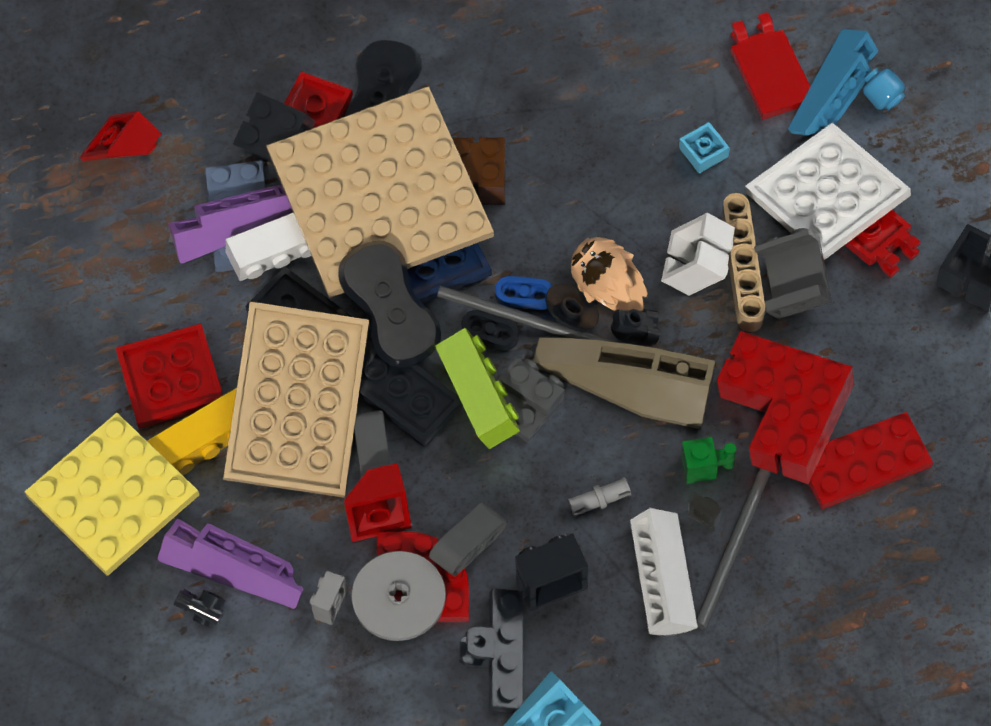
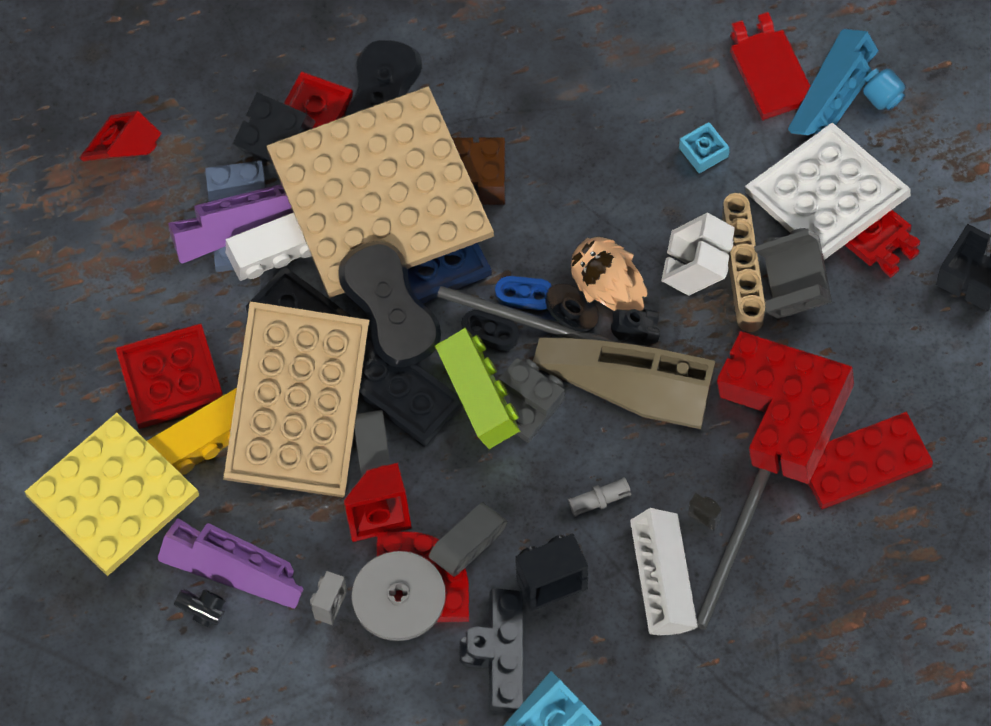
green brick [681,437,736,484] -> none

